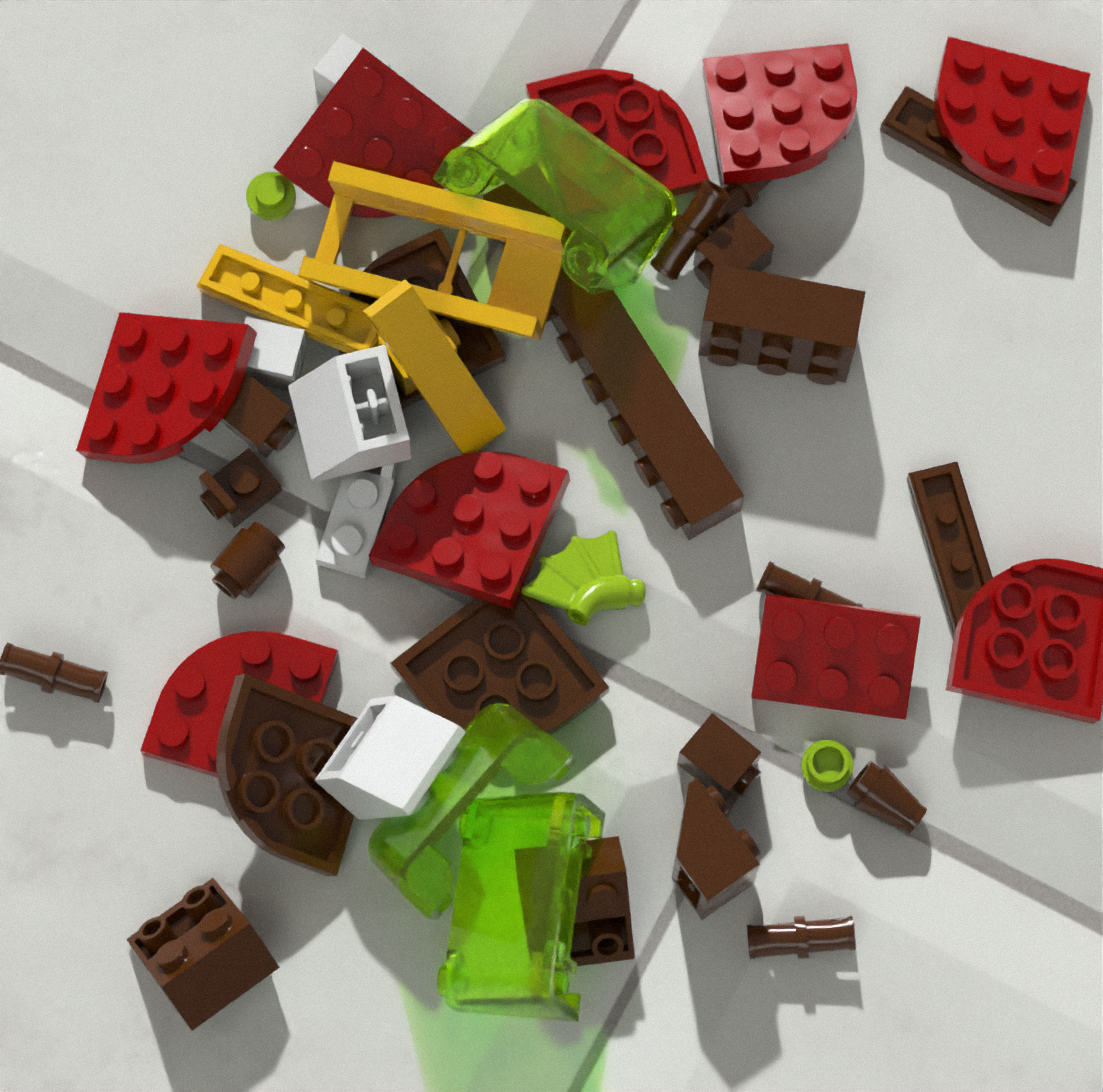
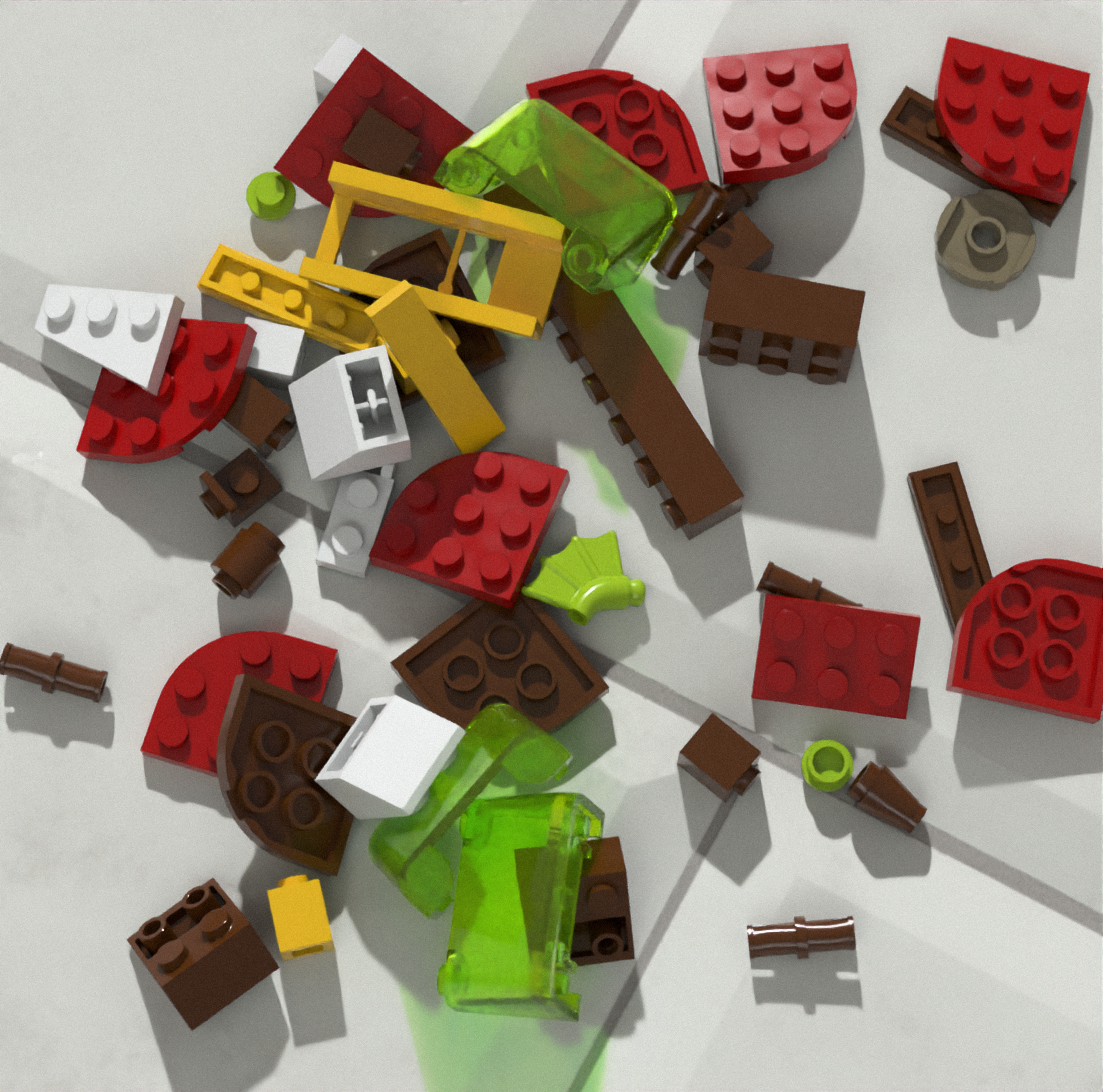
reddish brown slope [671,777,761,920] -> none
none -> white wing [34,284,185,396]
none -> yellow brick [267,875,335,961]
none -> reddish brown brick [341,105,422,179]
none -> dark tan plate [934,189,1036,291]

